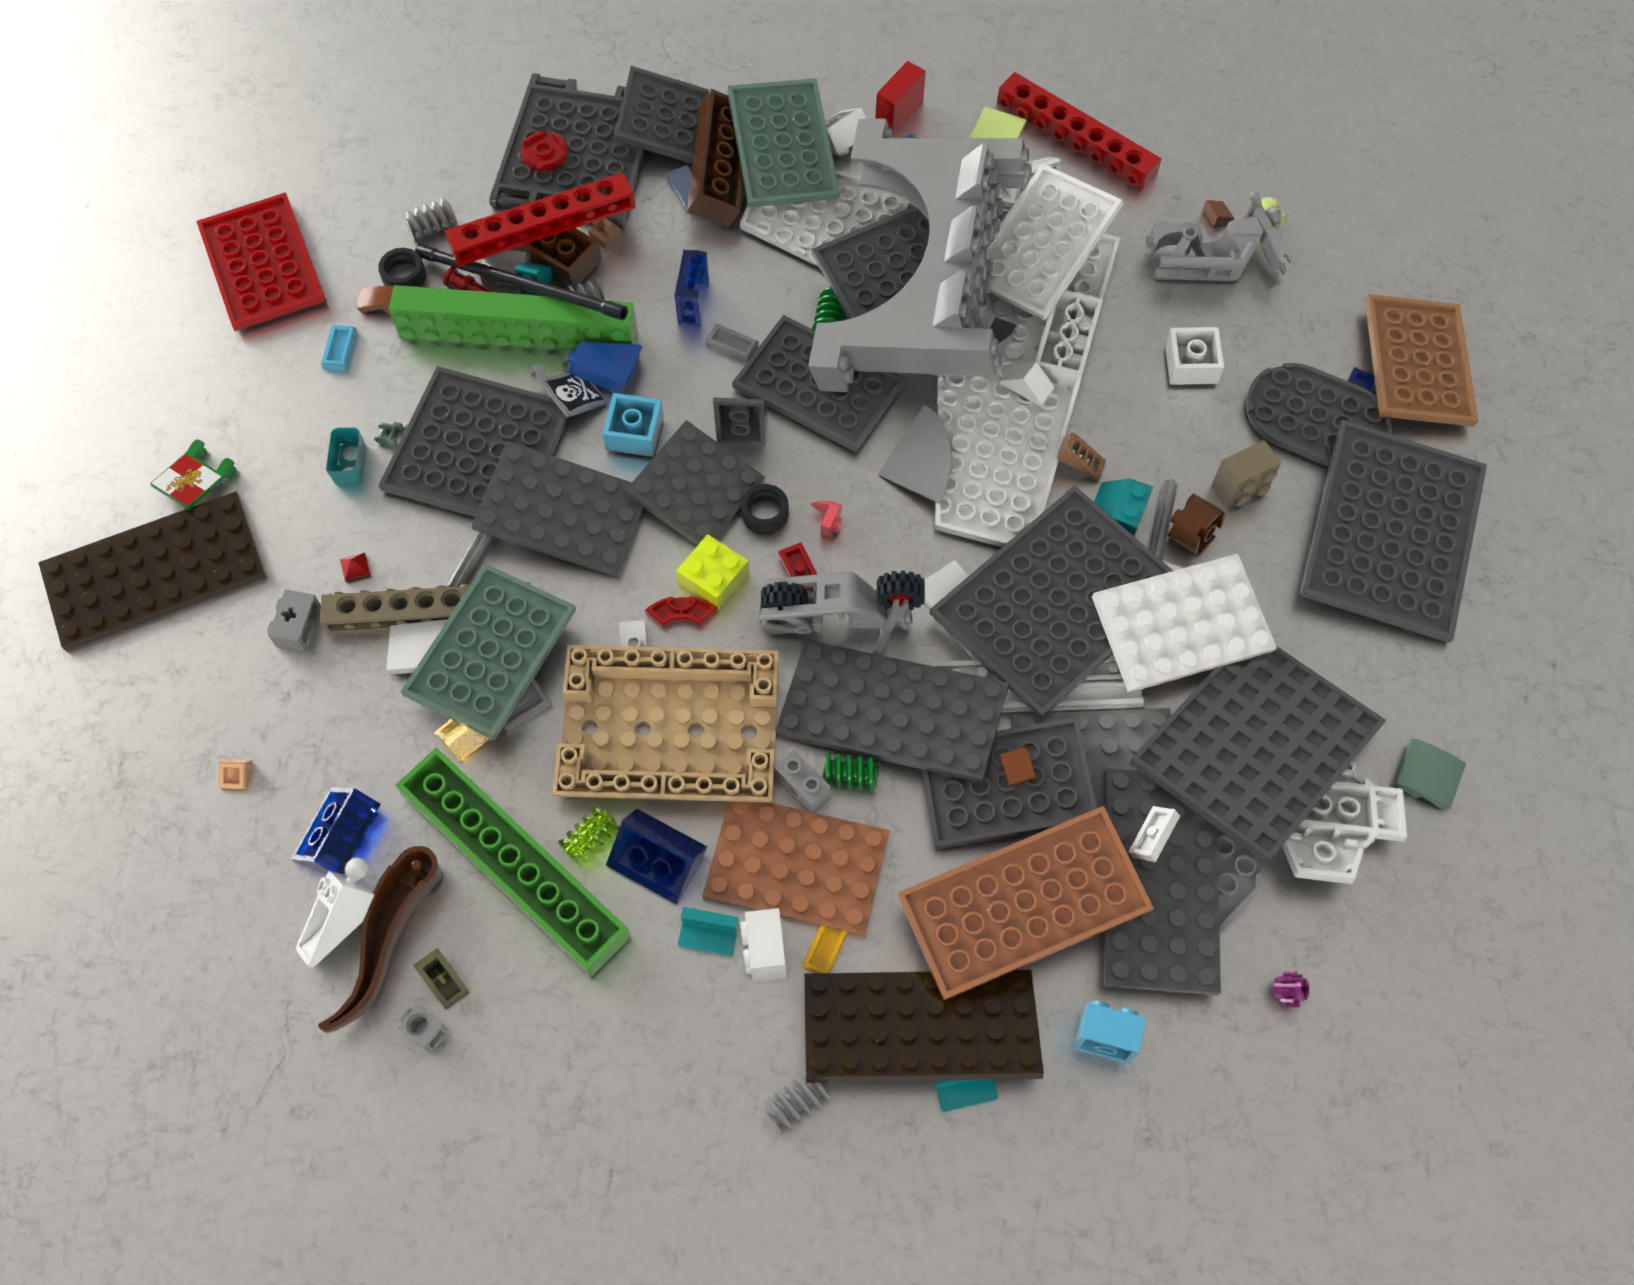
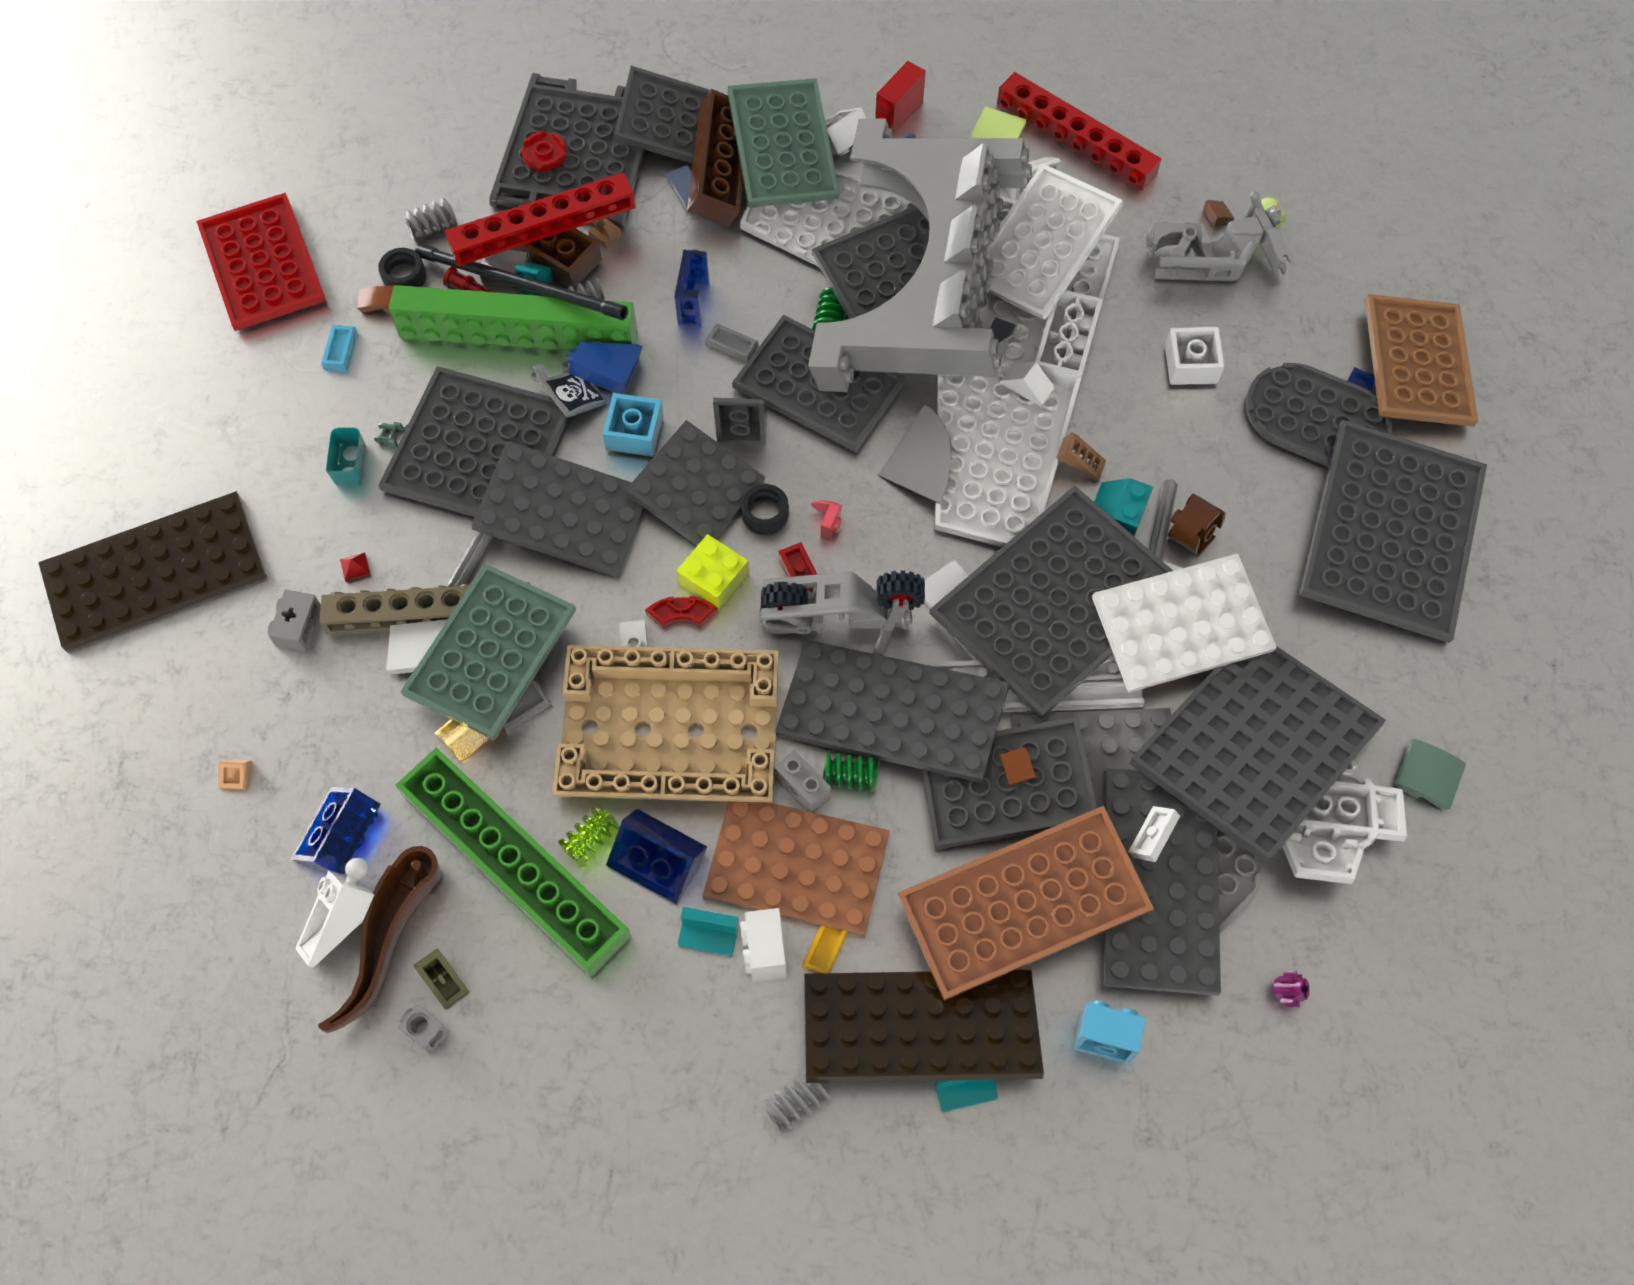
flag [150,439,237,510] -> none
dark tan brick [1211,440,1281,508] -> none

